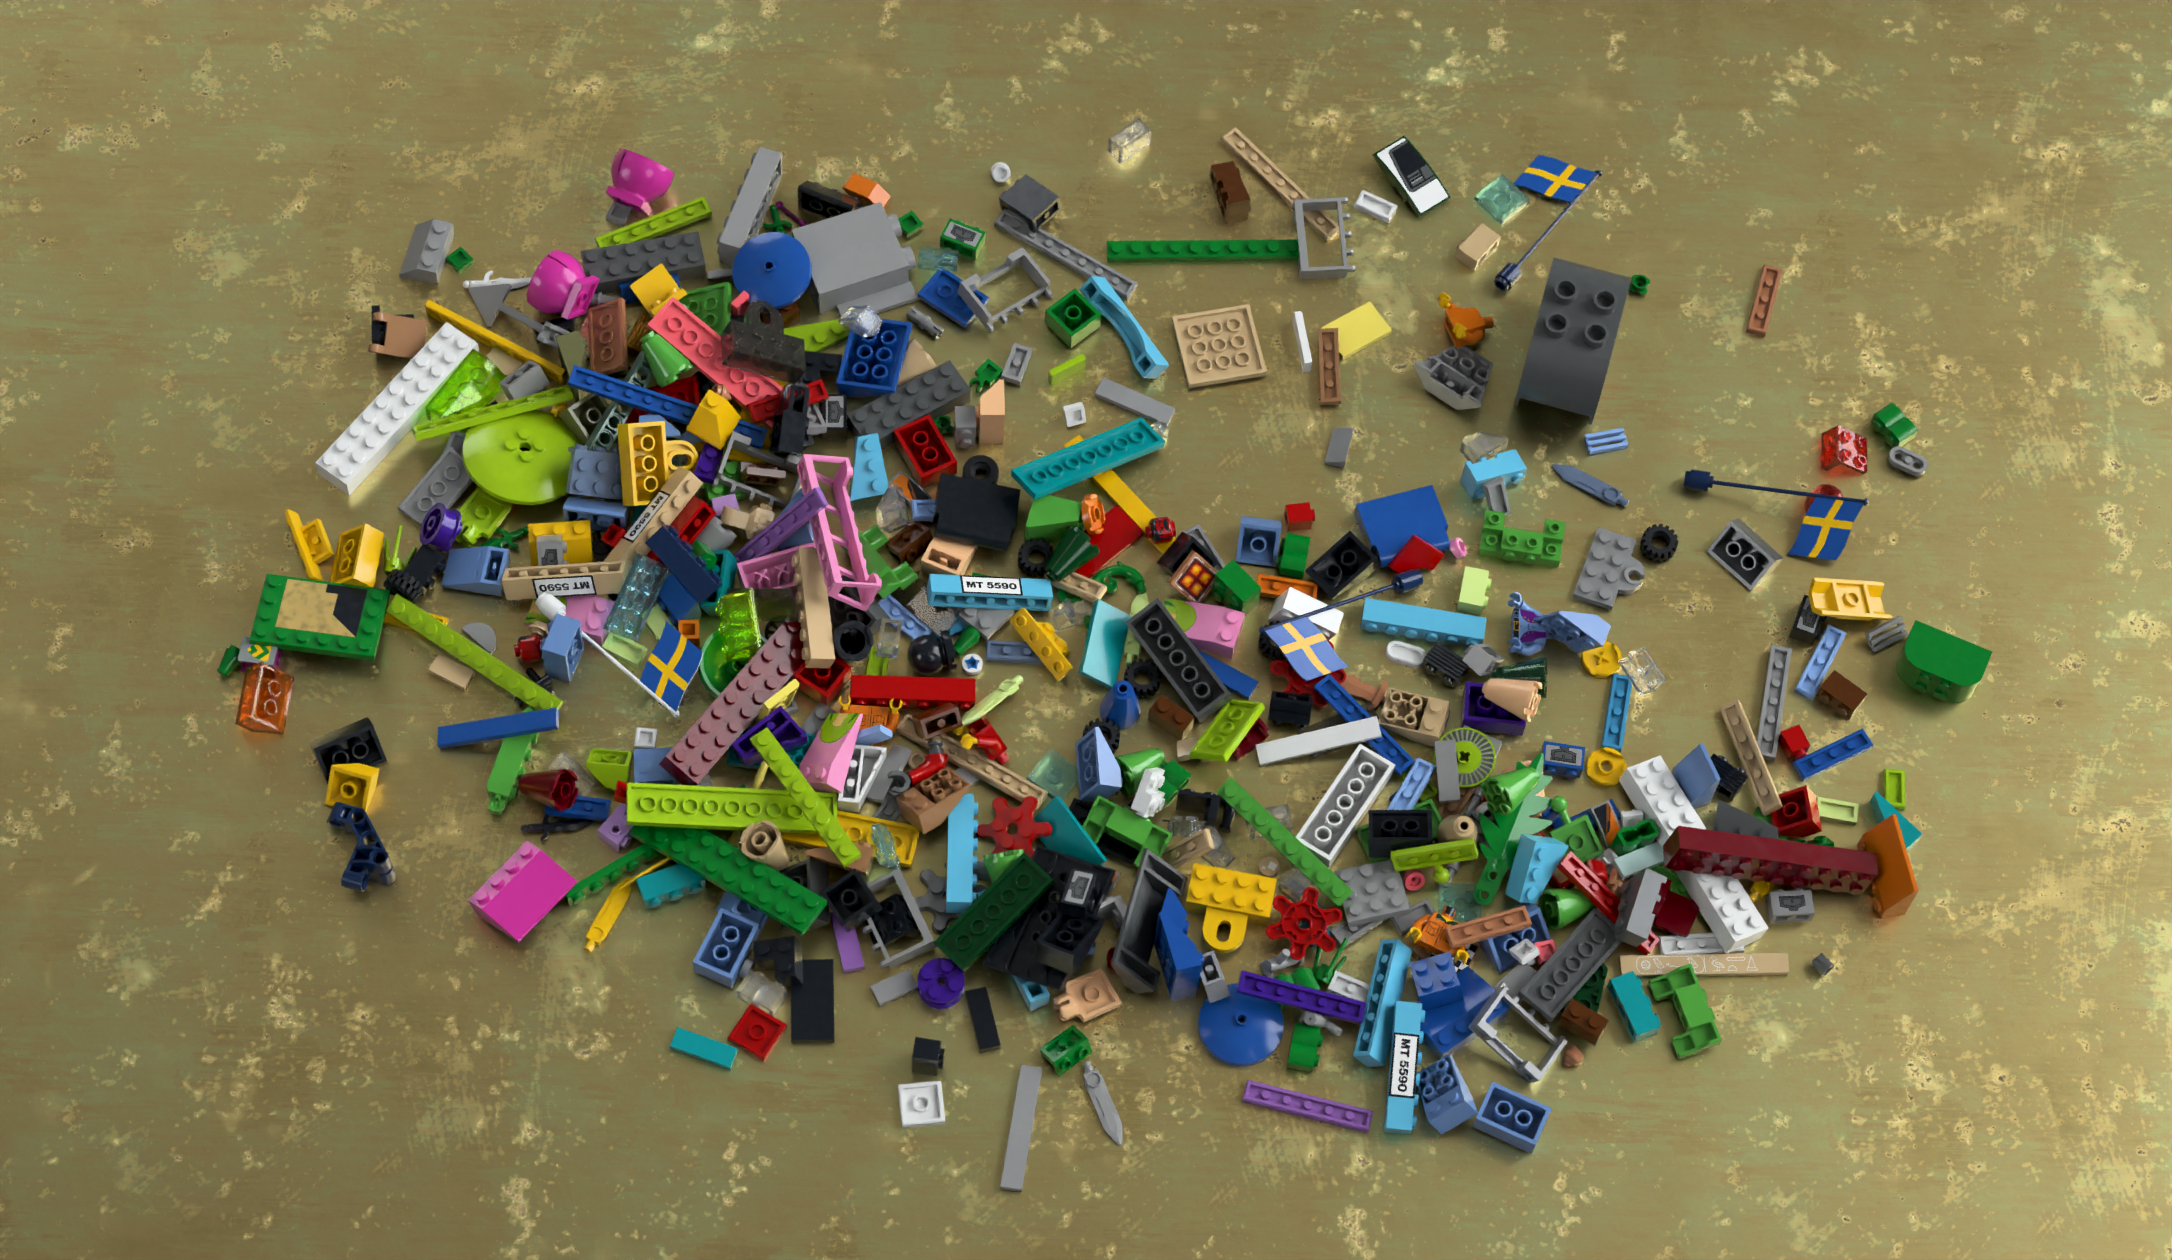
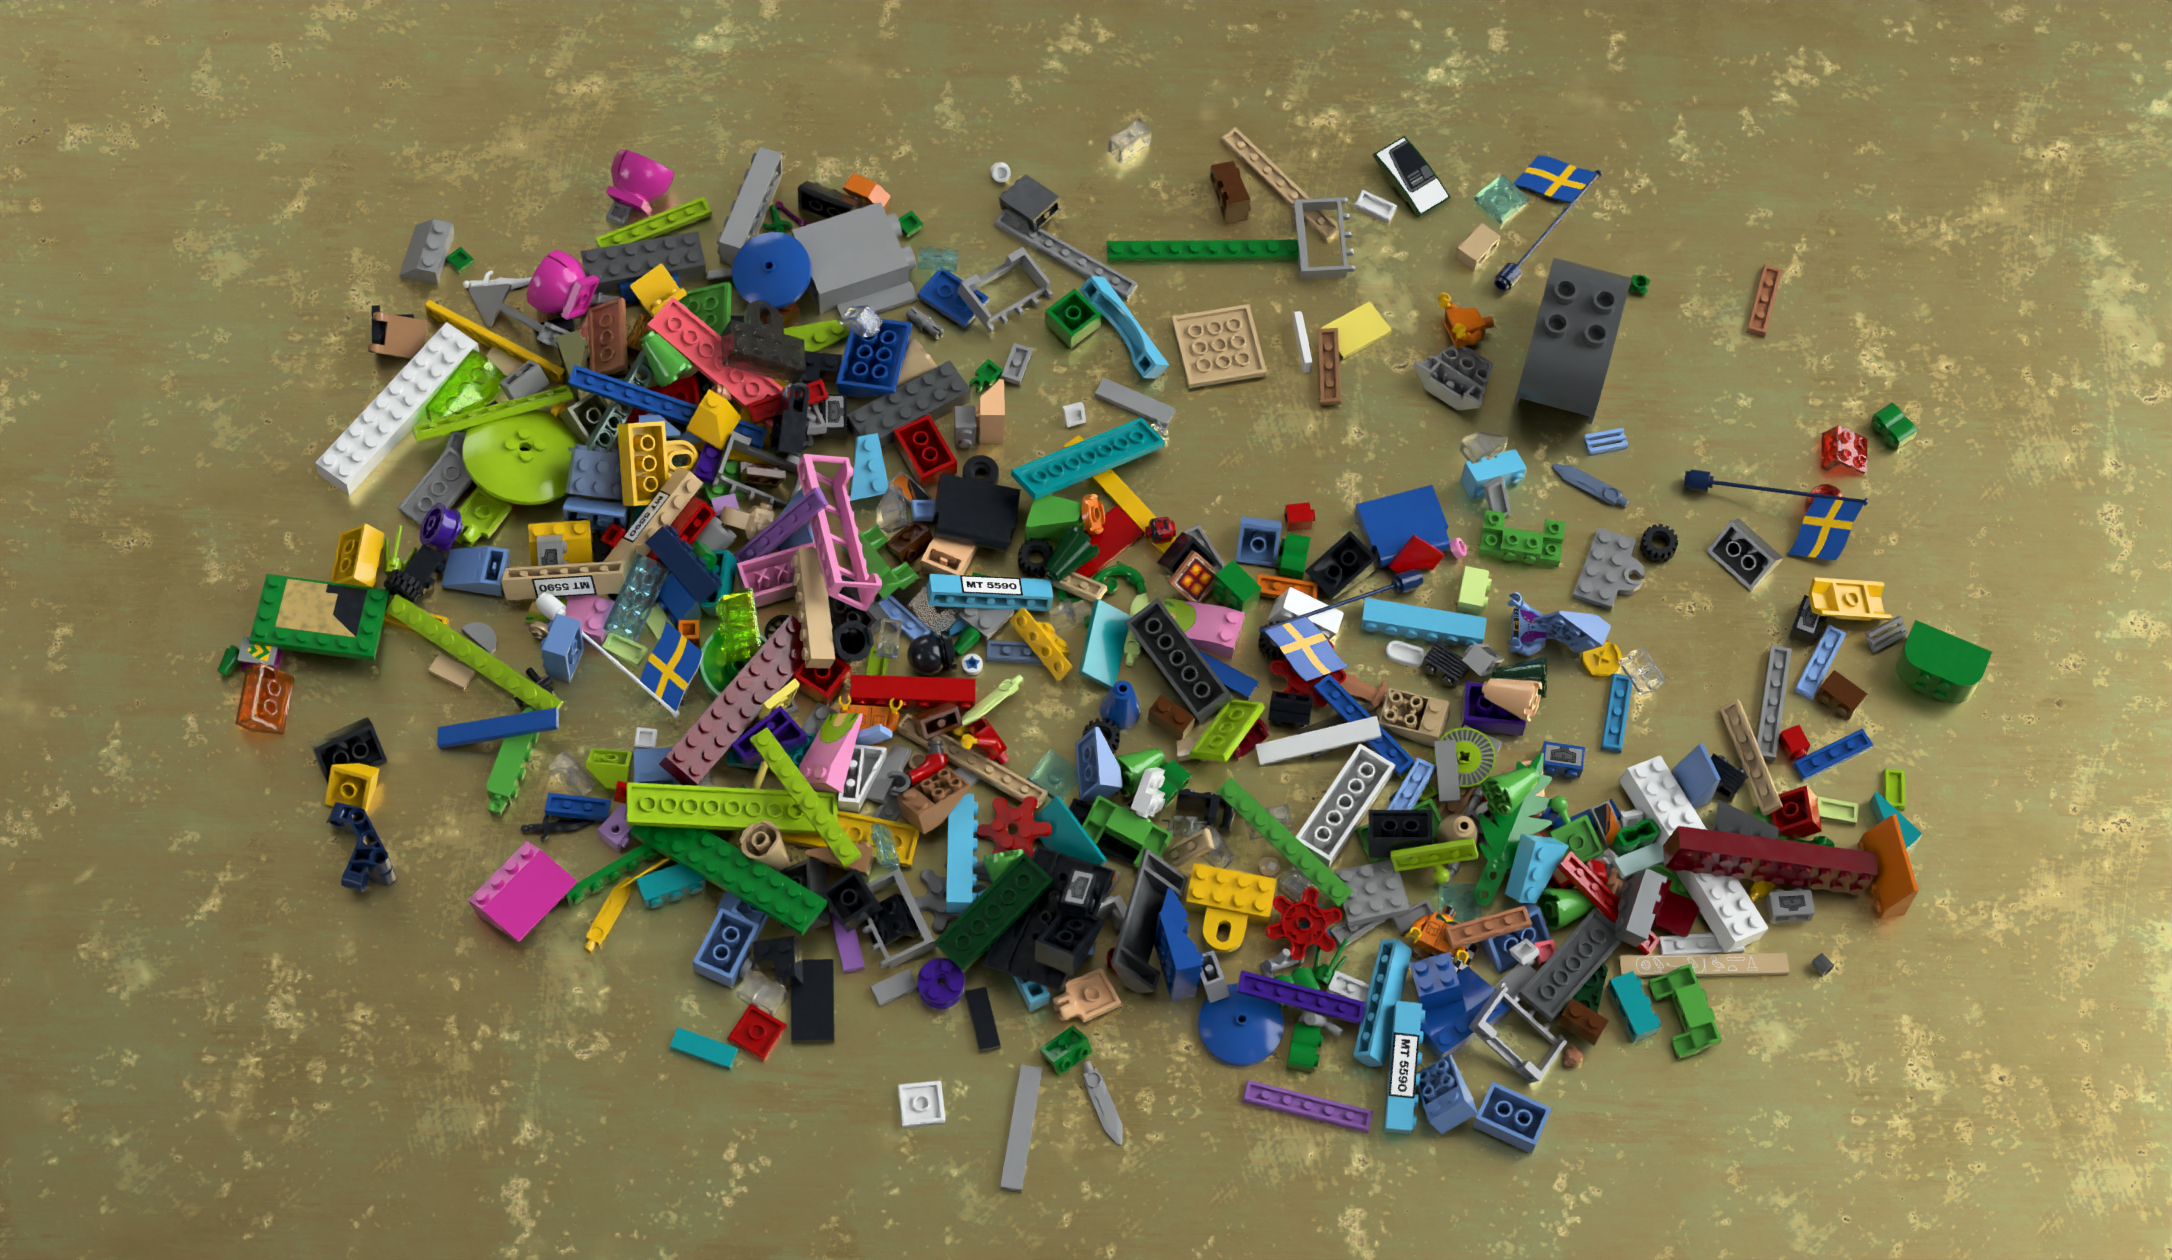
yellow bracket [284,509,334,581] -> none
green piece [477,526,529,549] -> none
red head [514,635,543,663] -> none
dark red cone [518,769,579,811] -> none
clear smoke windscreen [726,588,798,621] -> none
coral tile [731,291,750,316] -> none
black brick [912,1037,945,1076] -> none
green plate [933,415,954,435] -> none
brick [940,218,986,261] -> none
lime tile [1048,354,1086,386] -> none
black tyre [1124,659,1161,699] -> none
light grey slope [1325,427,1354,468] -> none
coral tile [1402,869,1425,891] -> none
yellow tile [1585,747,1627,788] -> none
light grey plate [1888,446,1928,476] -> none

